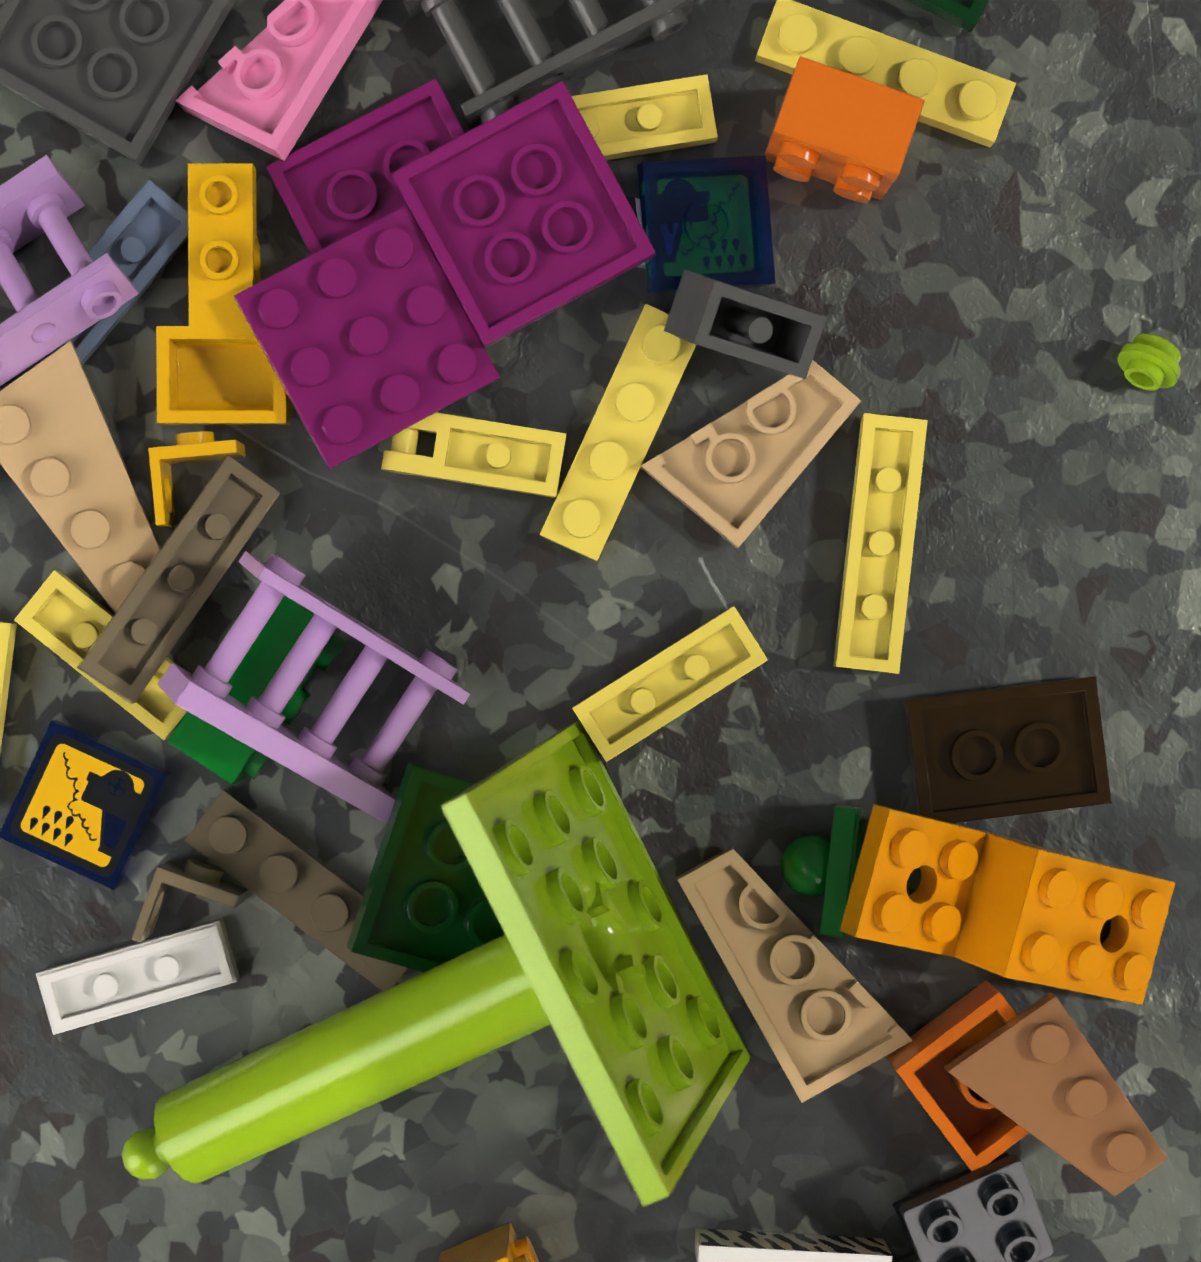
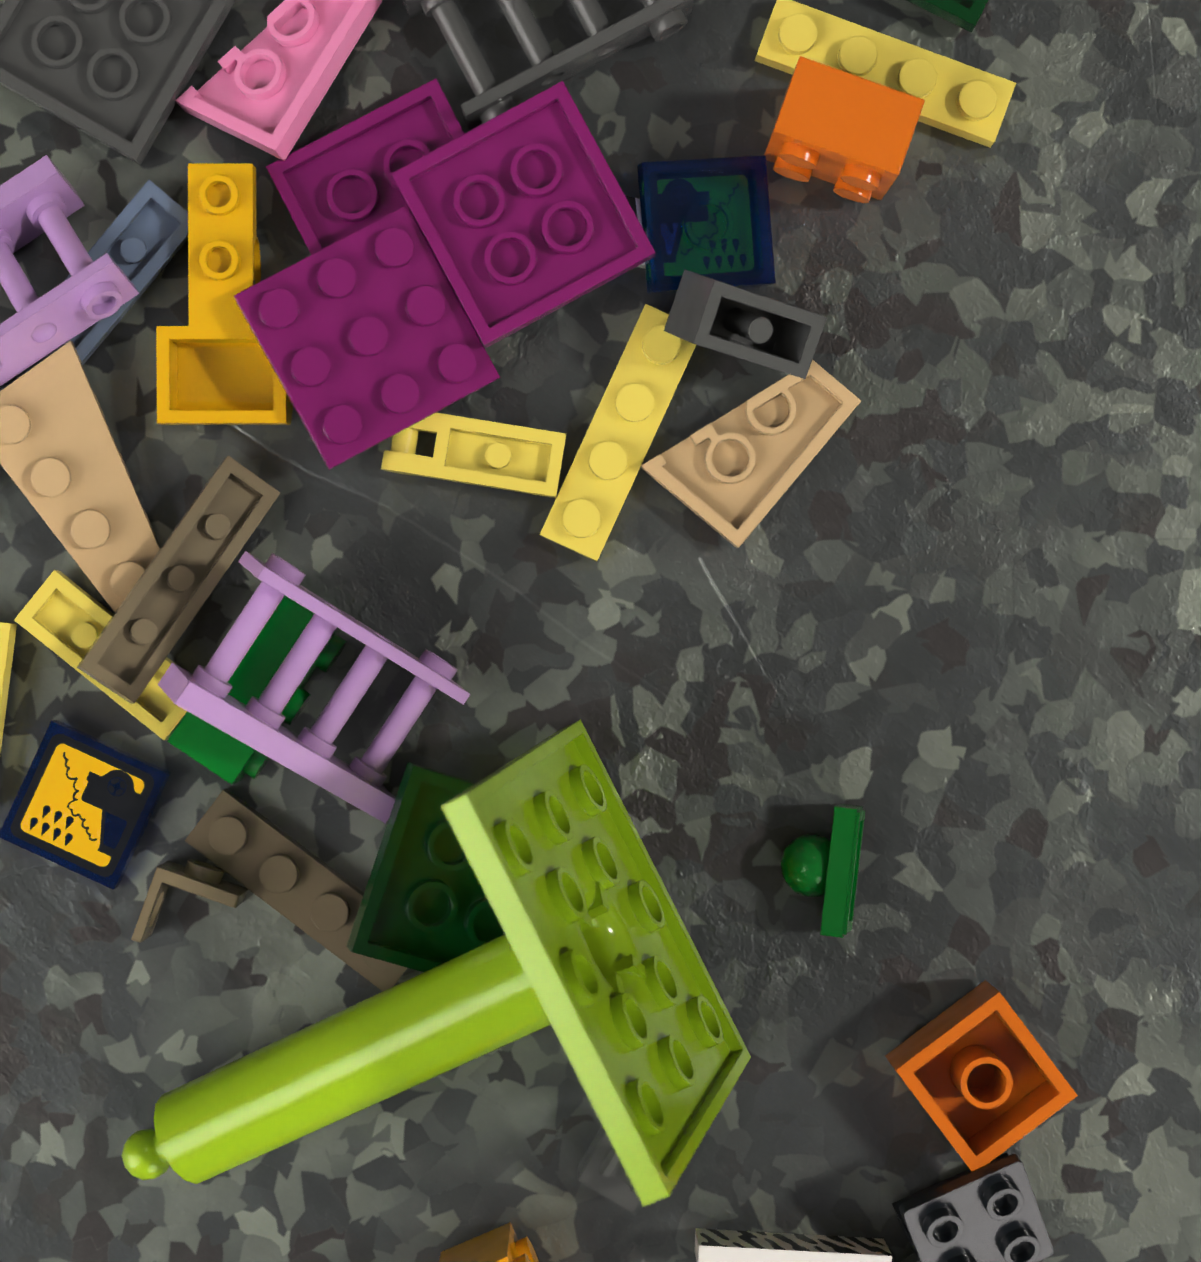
white tile [36,918,240,1035] -> none
yellow bracket [148,431,246,528] -> none
light yellow plate [571,74,718,161] -> none
light yellow plate [572,606,768,762] -> none
tan wing [676,846,913,1103] -> none
light yellow plate [833,413,928,674] -> none
light orange bracket [839,804,1175,1005] -> none
dark brown plate [903,676,1112,823] -> none
medium nougat wing [944,992,1169,1196] -> none
lime plate [1117,333,1181,391] -> none

